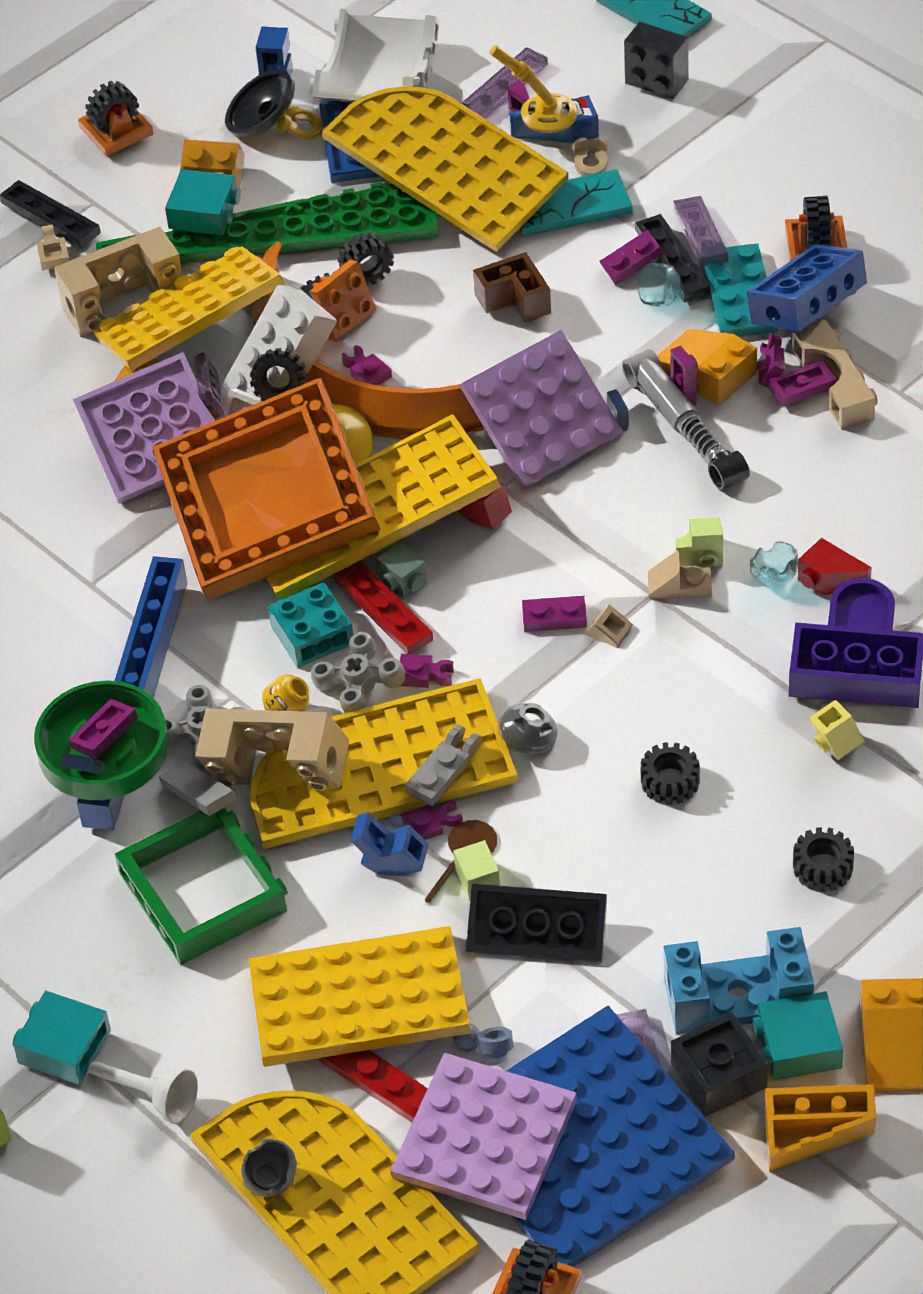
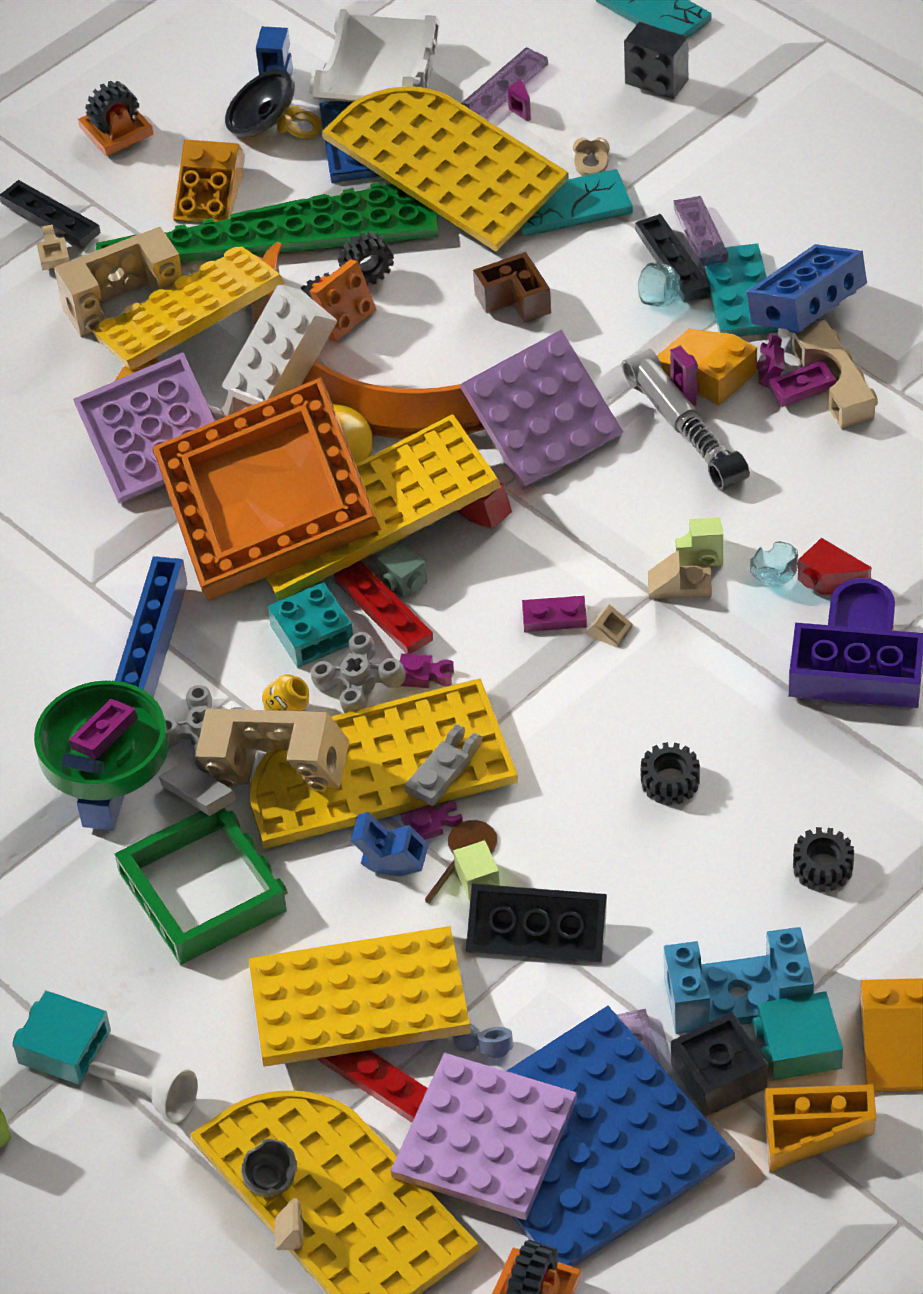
teal brick [165,169,241,235] -> none
tile [194,351,224,420] -> none
black tyre [250,348,307,401] -> none
magenta plate [341,345,392,385] -> none
yellow dish [489,45,577,133] -> none
dark grey piece [499,703,558,755] -> none
blue slope [509,95,599,143] -> none
magenta plate [599,230,664,285] -> none
dark blue tile [606,389,629,431] -> none
plate [785,195,848,261] -> none
light yellow brick [809,699,865,760] -> none
none -> tan slope [275,1198,304,1250]

